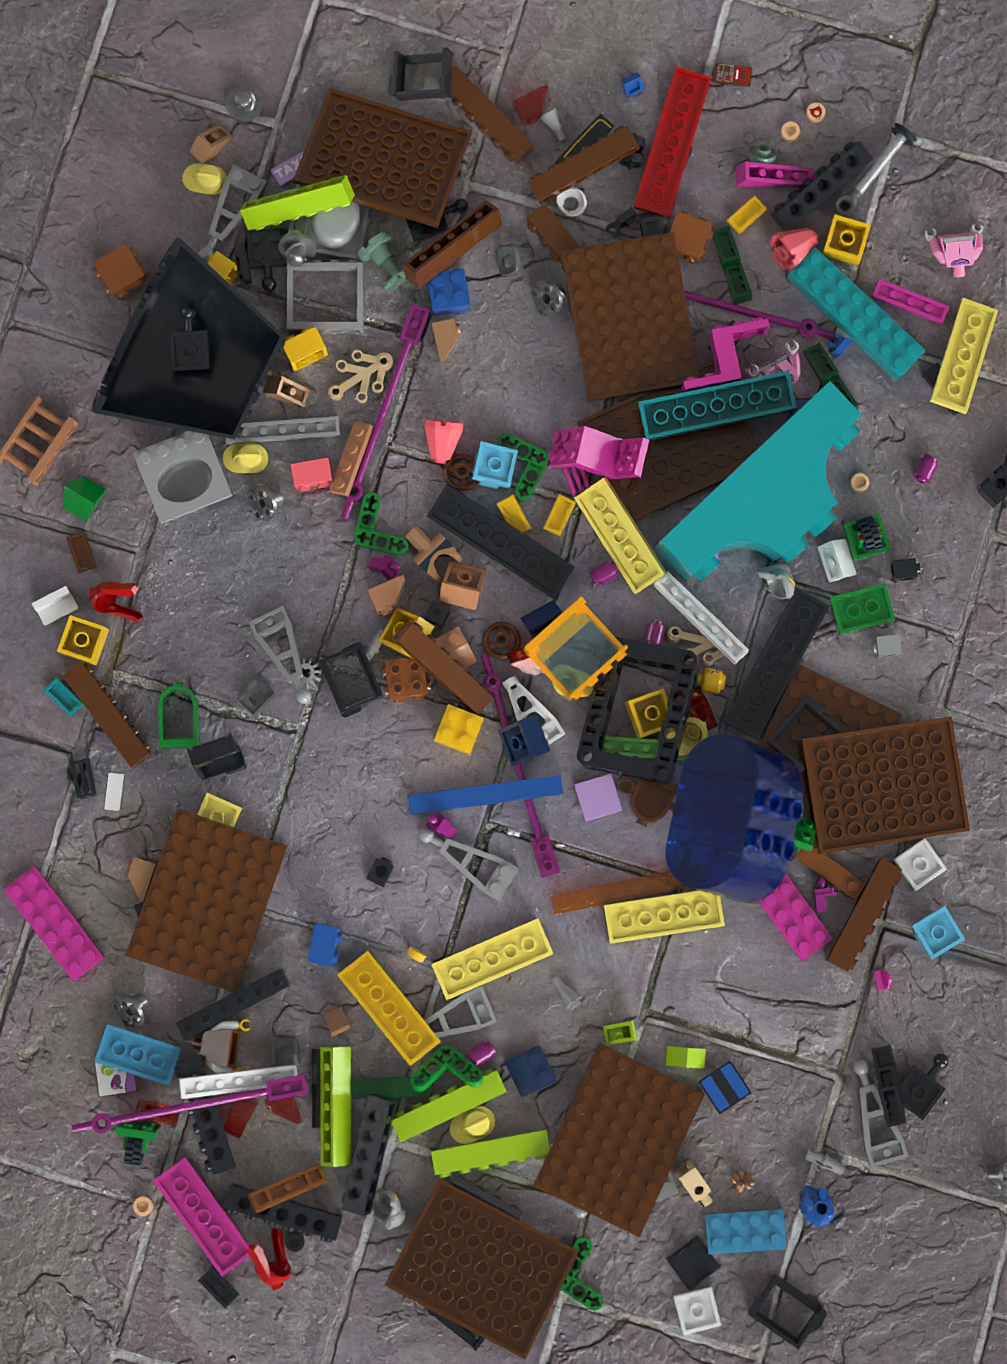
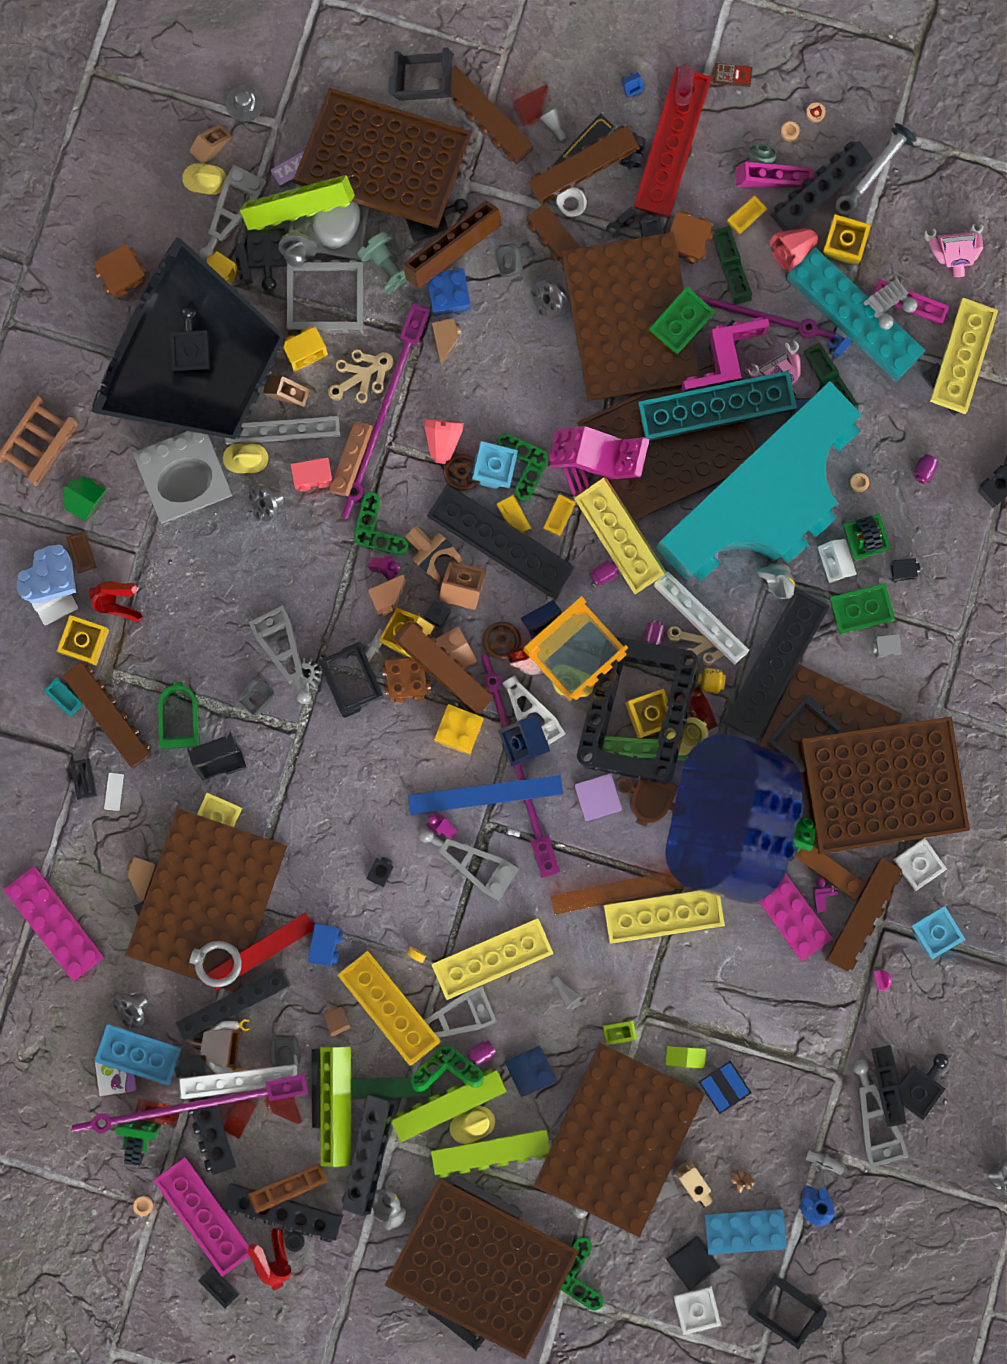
none -> light blue plate [17,544,76,603]
none -> light grey piece [190,941,242,987]
none -> red tile [206,912,315,990]
none -> green plate [649,287,715,355]
none -> clear pink piece [674,65,695,106]
none -> light grey gear [864,278,917,329]

